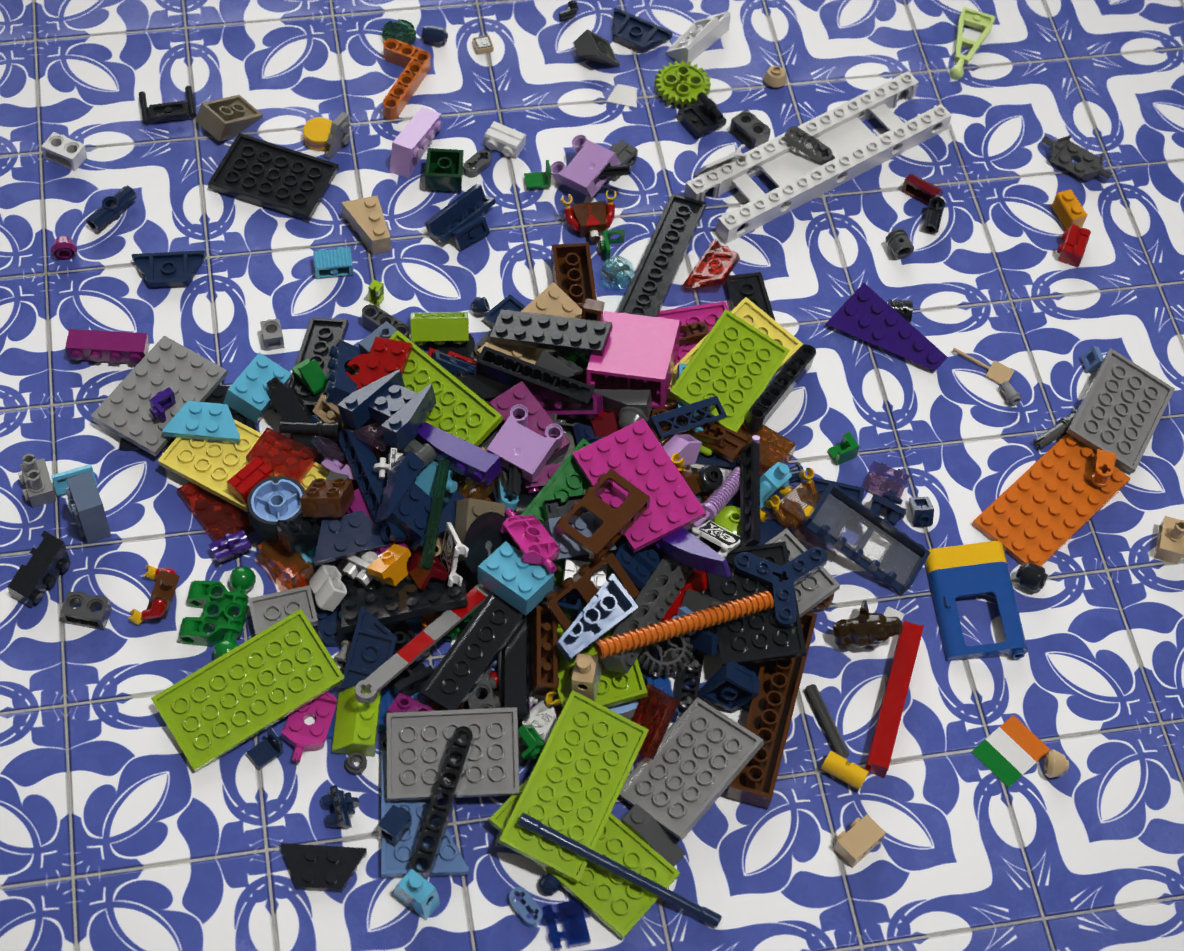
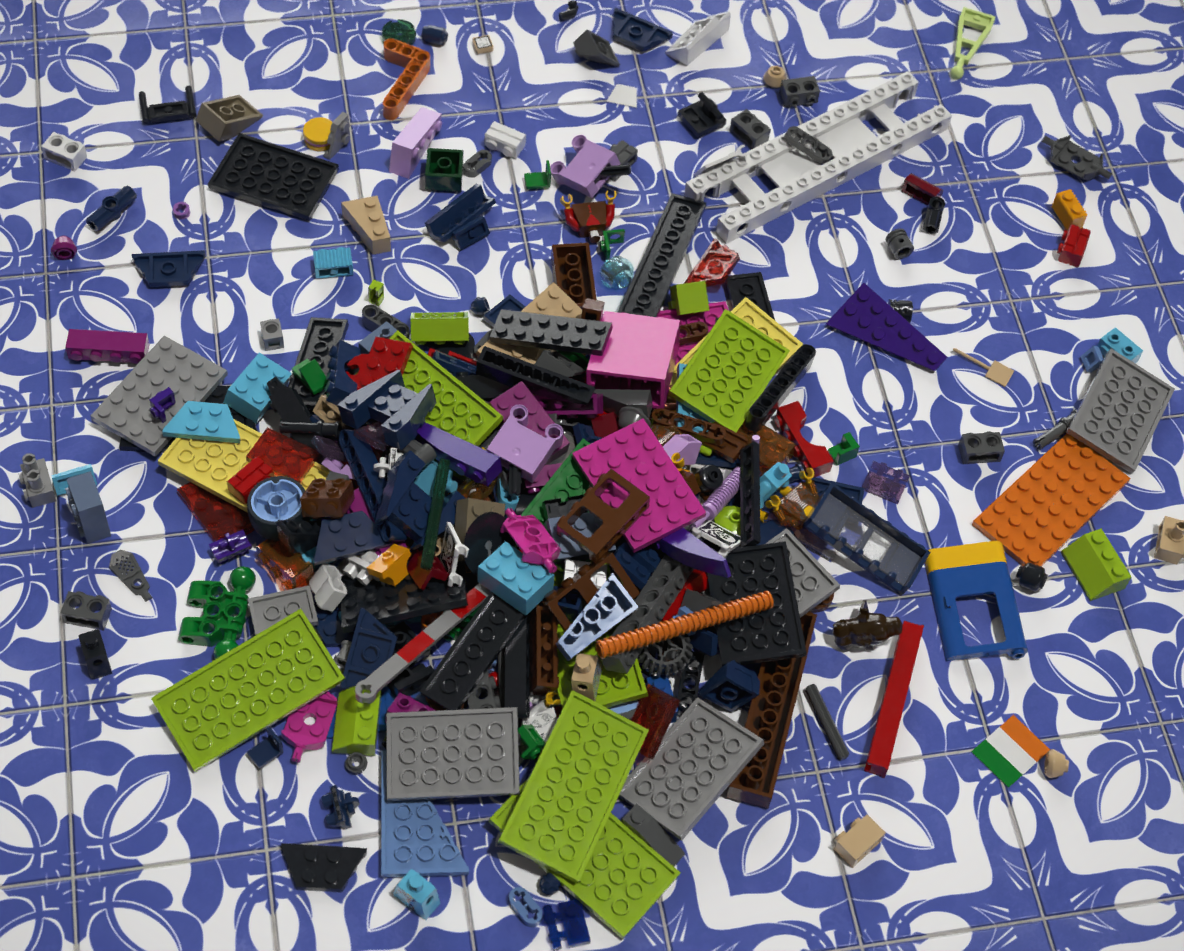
black wedge [7,530,71,608] -> none
torso [128,565,180,625] -> none
dark blue brick [377,805,412,845] -> none
black beam [412,726,474,877] -> none
dark blue piece [517,813,722,928] -> none
dark blue fence [646,396,727,440] -> none
lime gear [654,61,711,108] -> none
dark blue piece [734,547,827,628] -> none
yellow pin [821,751,869,790] -> none
dark blue hips [870,490,906,525] -> none
white sticker [883,606,905,621] -> none
dark blue bracket [909,497,934,527] -> none
light grey pin [999,381,1021,405] -> none
orange piece [1091,449,1117,487] -> none
none -> black torso [78,629,113,680]
none -> dark grey piece [109,549,153,602]
none -> medium lavender bush [173,202,191,219]
none -> lime plate [667,281,710,316]
none -> red arch [774,401,834,477]
none -> dark grey brick [779,76,820,107]
none -> dark grey brick [958,431,1005,464]
none -> lime slope [1061,528,1132,601]
none -> medium azure brick [1097,327,1143,364]

